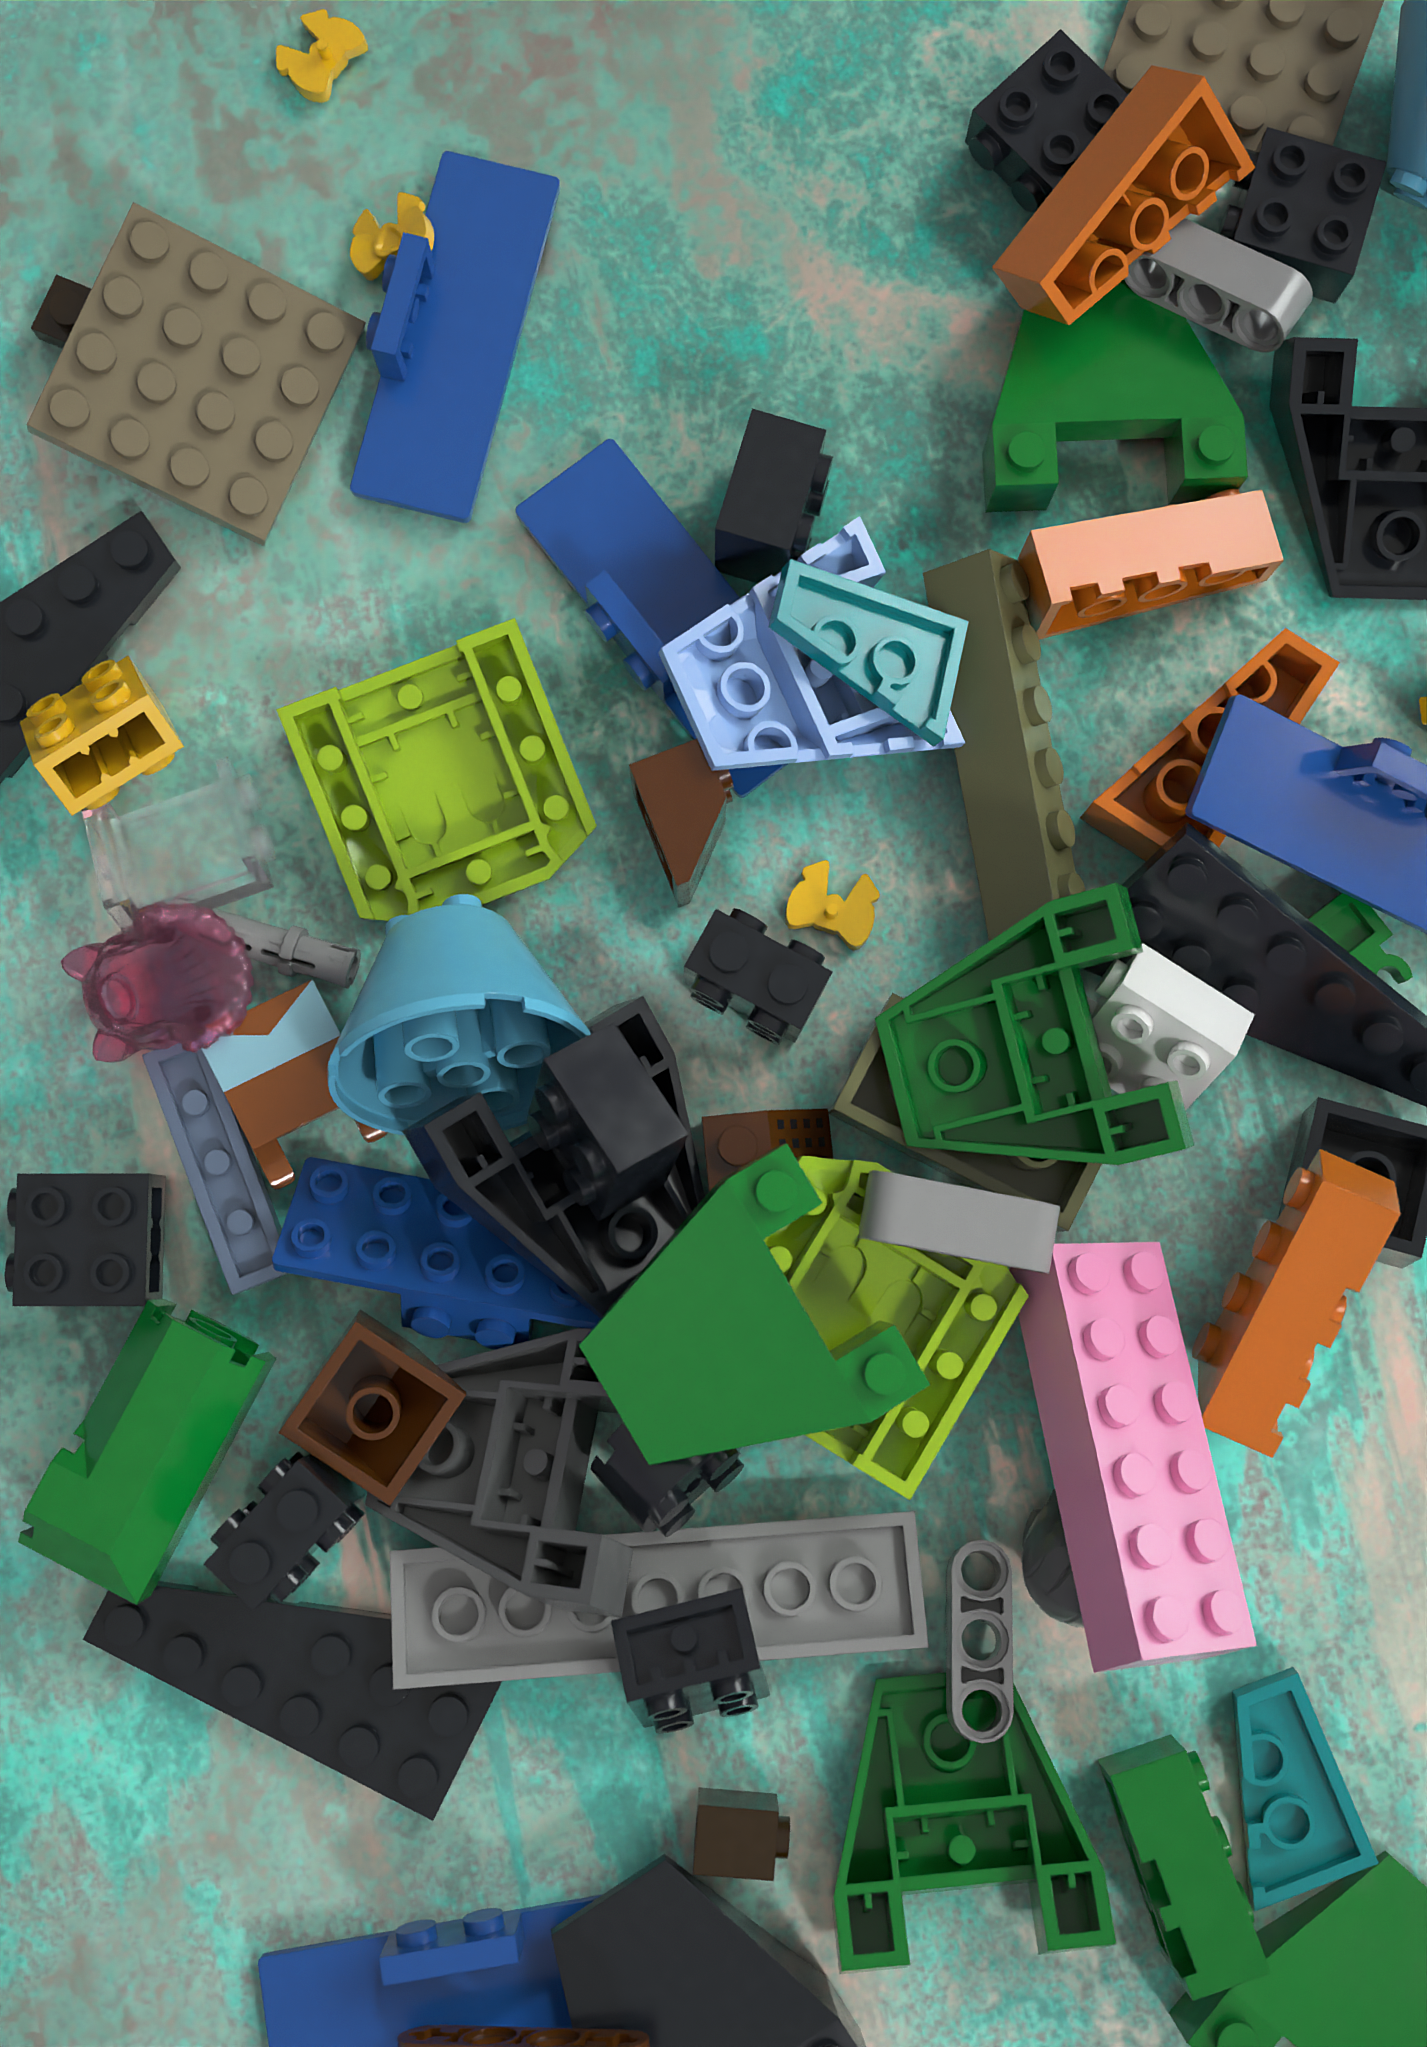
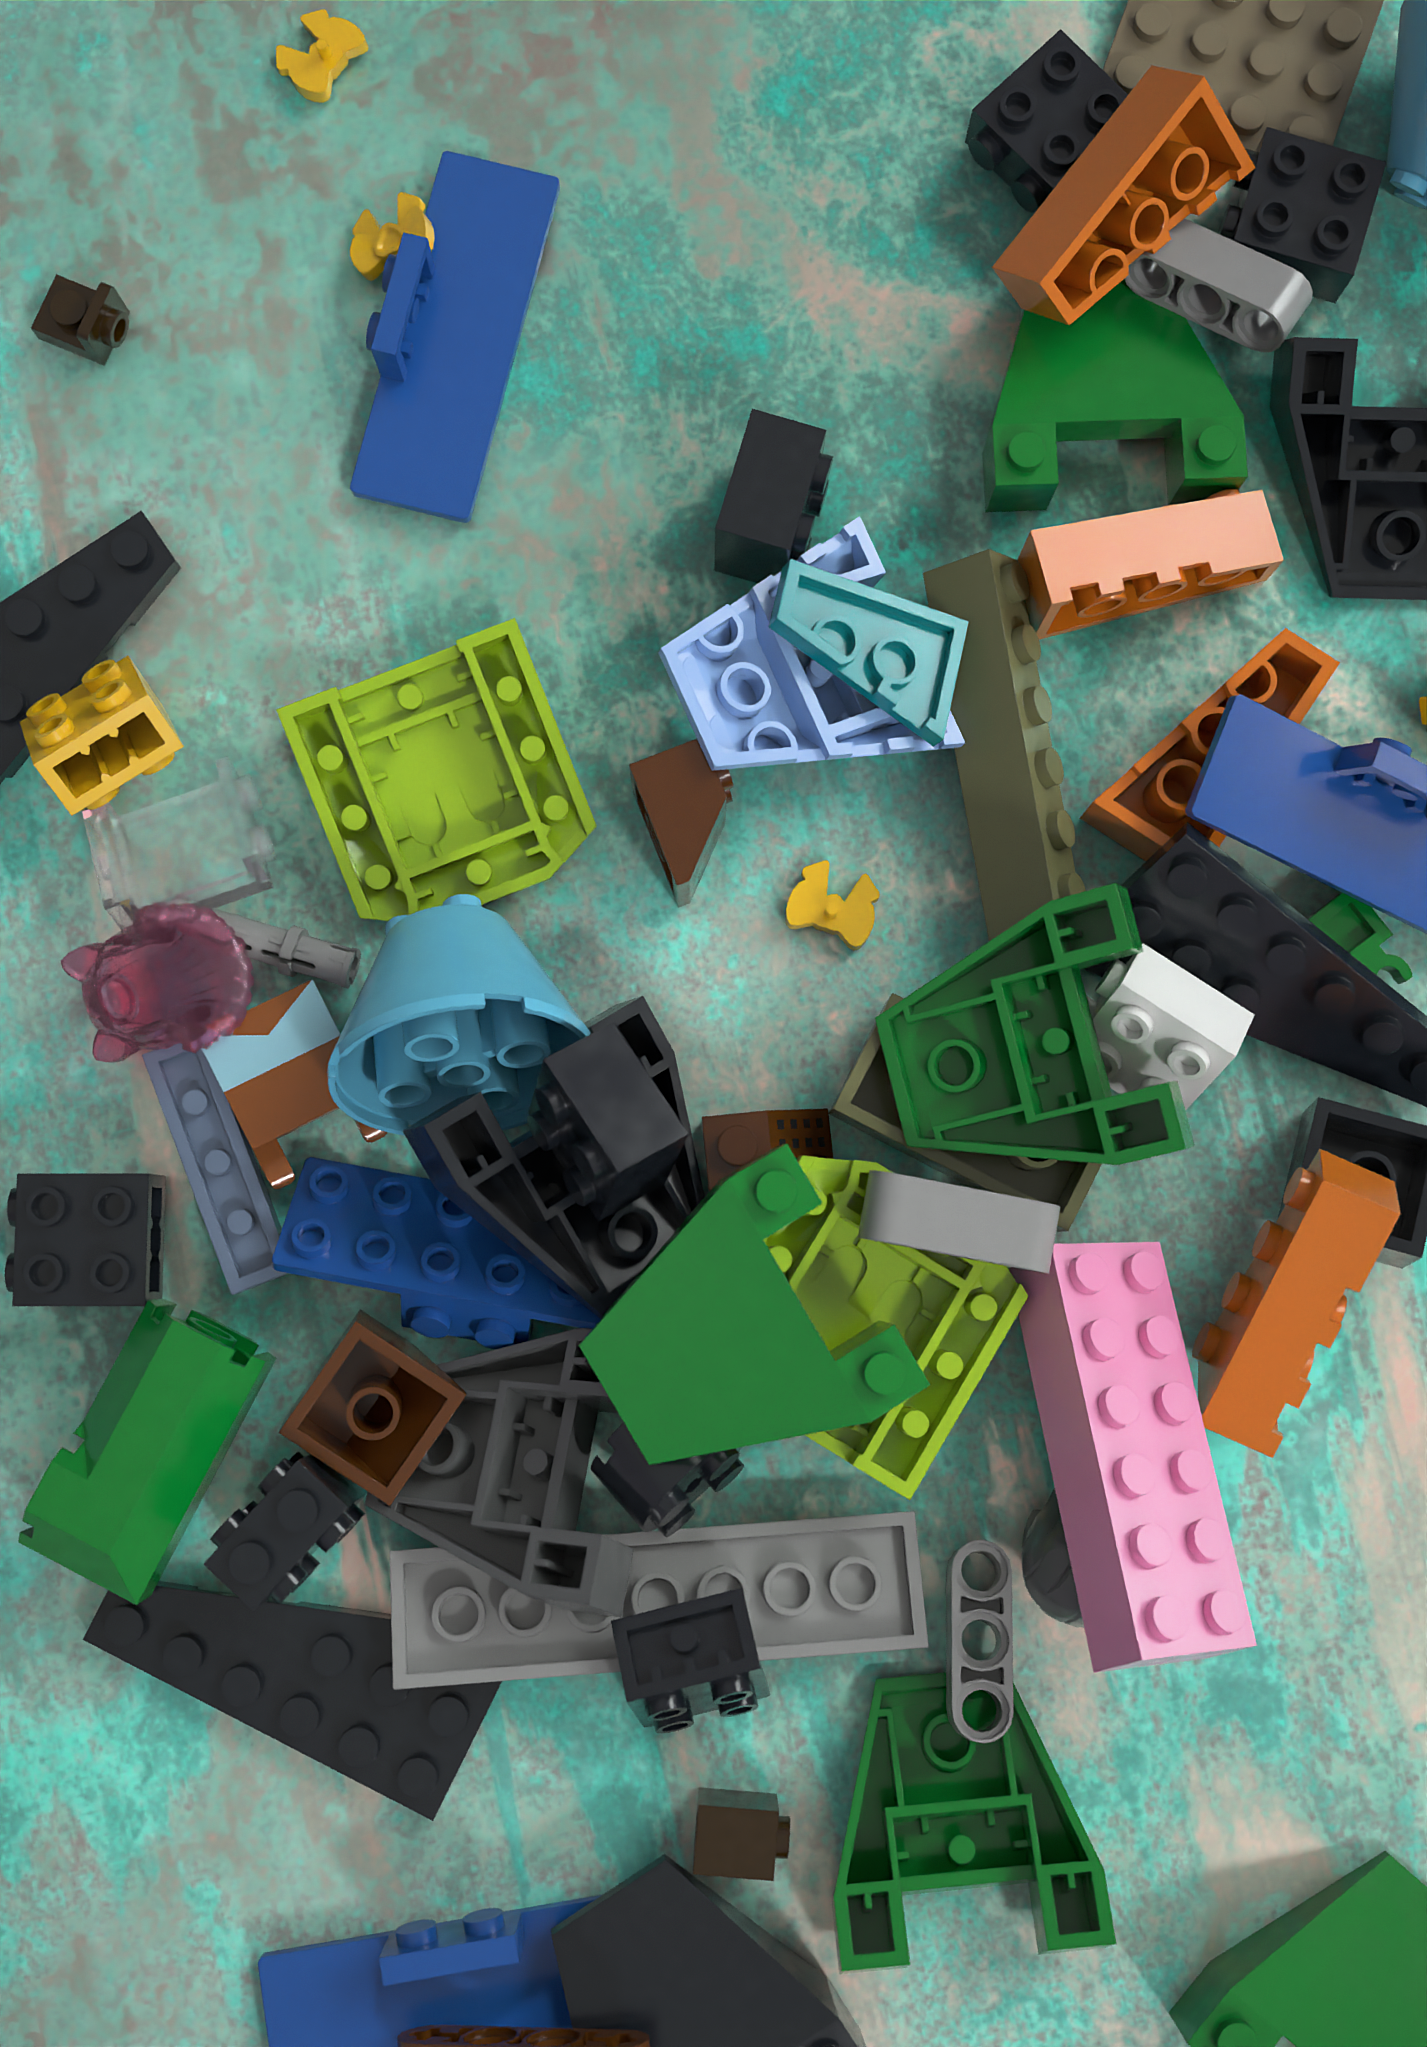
dark tan plate [26,202,366,546] -> none
blue bracket [515,439,788,798] -> none
black brick [684,908,832,1045] -> none
green wedge [1097,1735,1272,2001] -> none
teal wing [1232,1667,1379,1912] -> none

